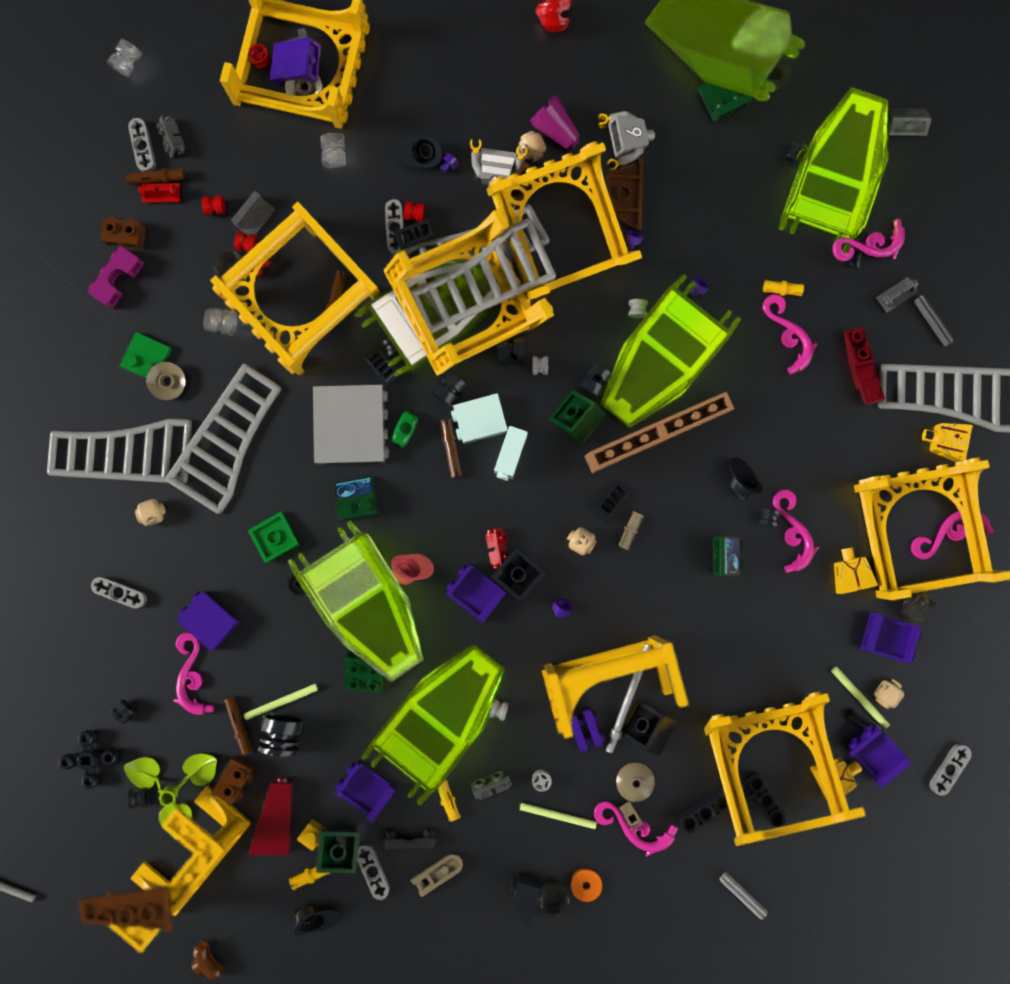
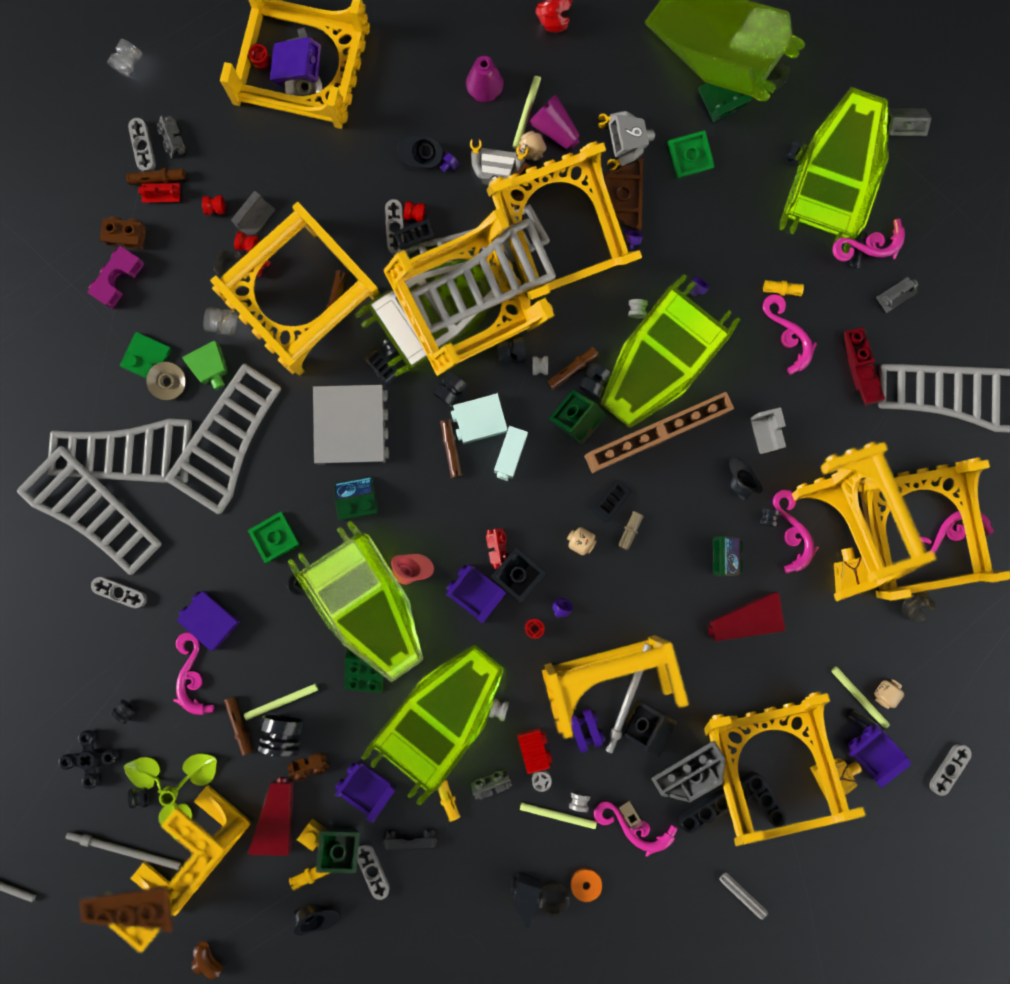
tan head [135,499,166,527] -> none
reddish brown brick [212,756,255,805] -> none
clear wheel [320,133,346,168] -> none
green piece [391,411,418,448] -> none
dark tan plate [411,853,463,897] -> none
dark tan dish [616,762,655,802] -> none
dark purple panel [860,612,922,664] -> none
dark grey axle [914,295,954,346] -> none
yellow torso [922,423,973,462] -> none
none -> light grey bar [17,446,161,575]
none -> light grey bar [66,831,181,870]
none -> bright green torso [182,340,228,390]
none -> reddish brown hinge [288,752,330,781]
none -> magenta cone [466,56,503,103]
none -> yellowish green bar [512,76,541,149]
none -> red brick [517,728,553,774]
none -> red wheel [525,618,545,639]
none -> reddish brown pin [547,347,600,391]
none -> light grey wheel [569,791,591,812]
none -> dark grey wedge [651,740,725,802]
none -> green plate [668,130,714,179]
none -> dark red slope [708,592,785,641]
none -> light grey panel [750,407,786,454]
none -> yellow arch [792,442,936,601]

